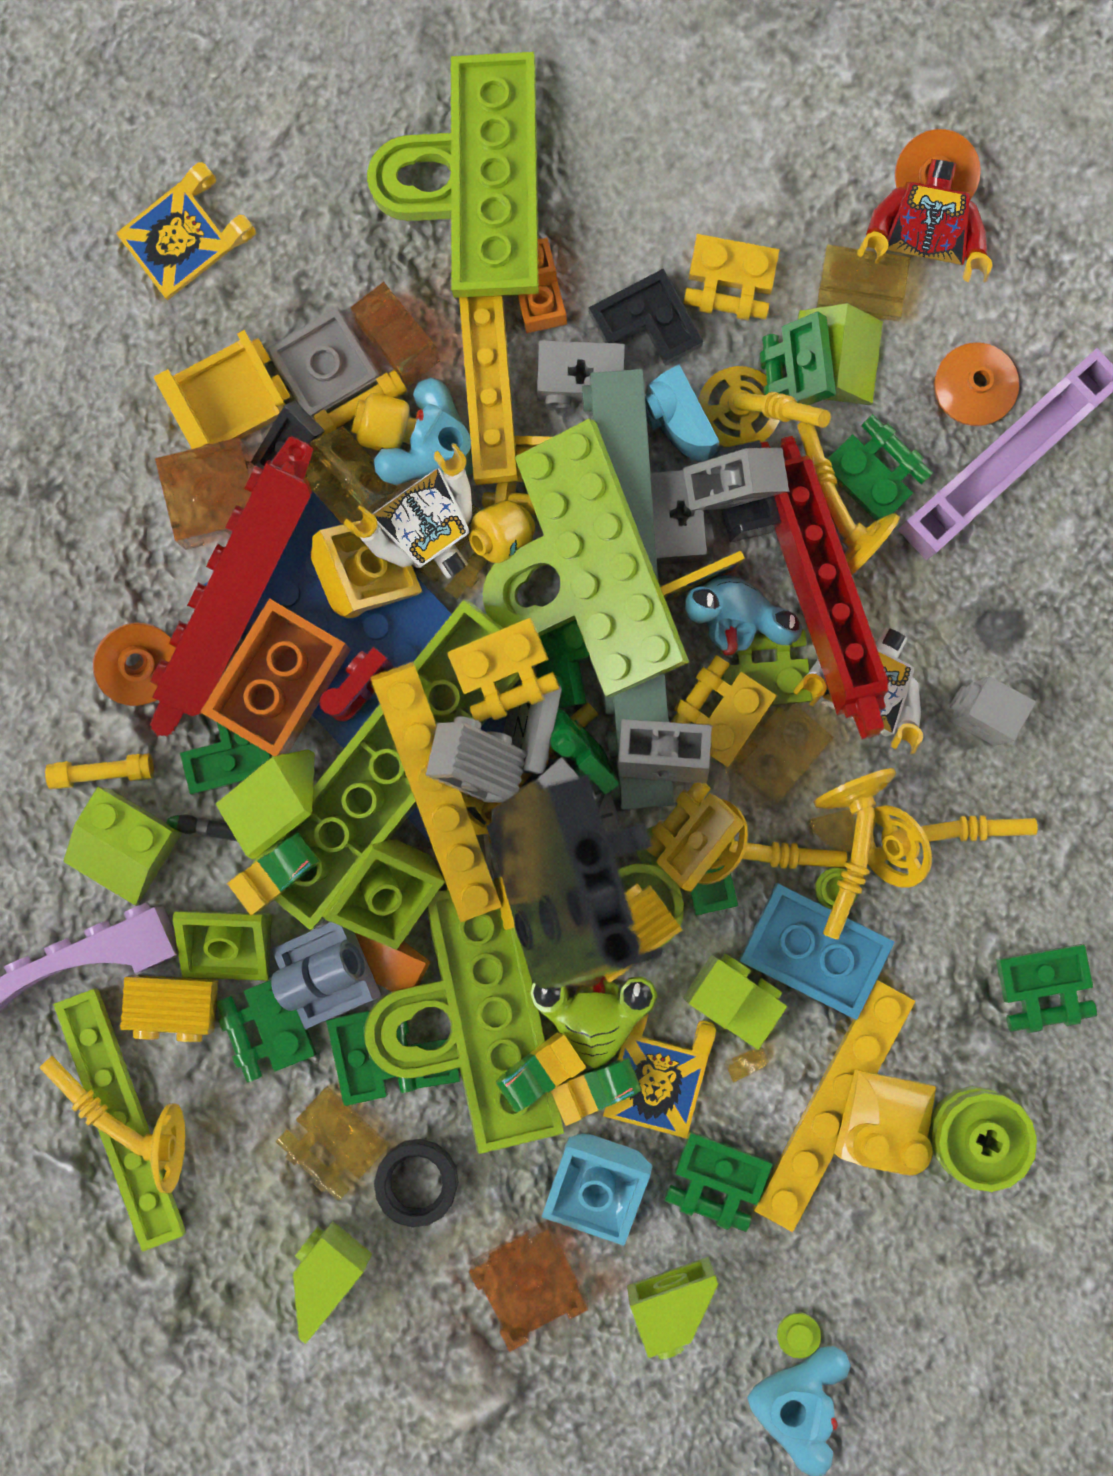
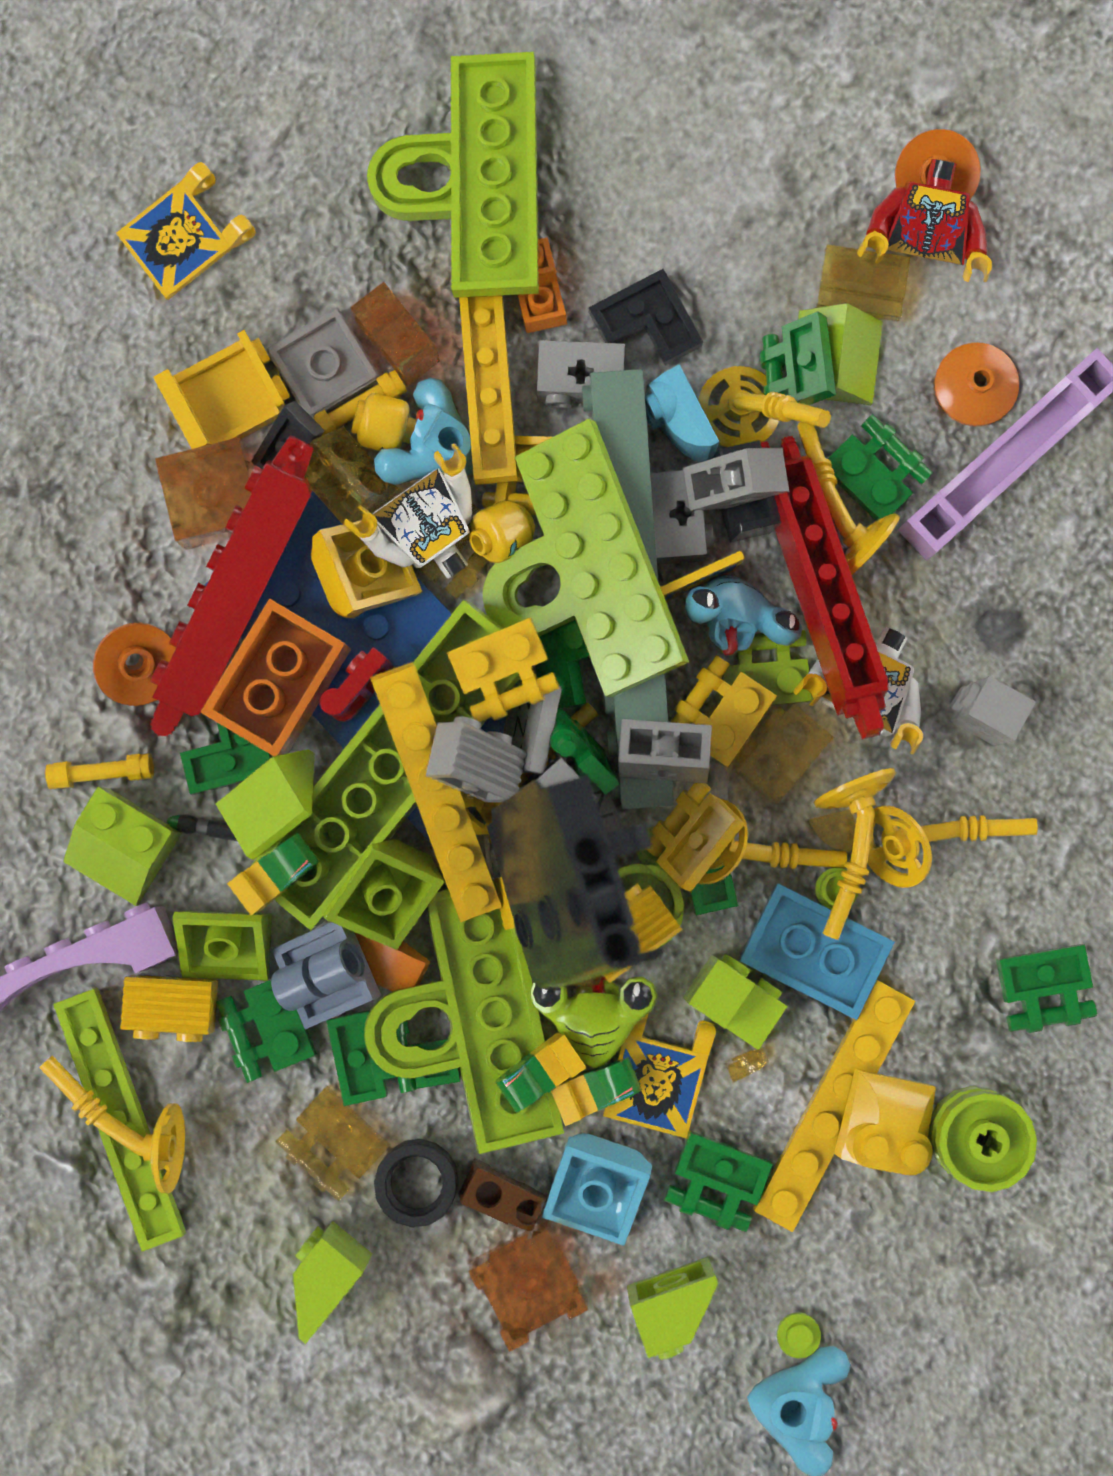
yellow plate [683,234,780,321] -> none
none -> reddish brown leg [458,1158,547,1231]

